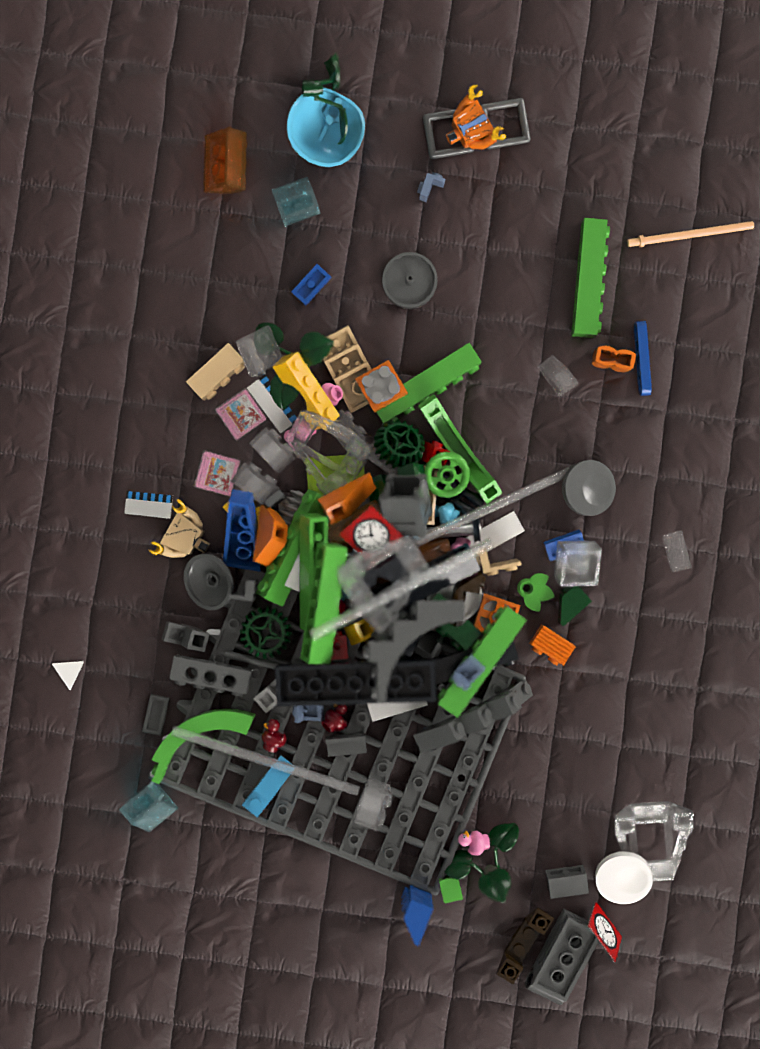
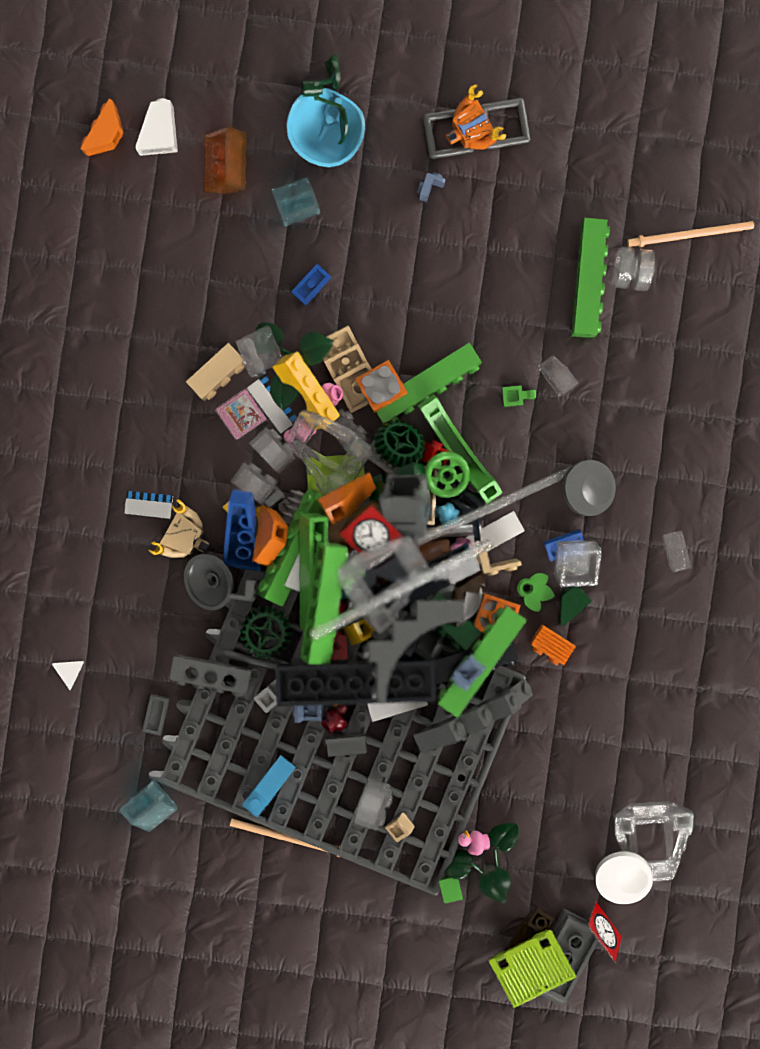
bright green arch [151,708,255,784] -> none
dark grey brick [161,621,210,652] -> none
clear piece [171,726,360,796] -> none
clear tile [194,450,241,497] -> none
dark red animal [262,719,286,753] -> none
dark grey piece [382,252,438,309] -> none
blue slope [401,885,433,946] -> none
dark grey hinge [545,865,589,899] -> none
orange brick [591,346,636,372] -> none
blue beam [634,321,652,396] -> none
none -> orange slope [80,99,124,156]
none -> white slope [136,98,178,156]
none -> light nougat bar [230,818,340,857]
none -> tan slope [385,813,415,842]
none -> lime window [488,929,576,1008]
none -> bright green plate [502,385,536,407]
none -> clear wheel [612,246,655,291]

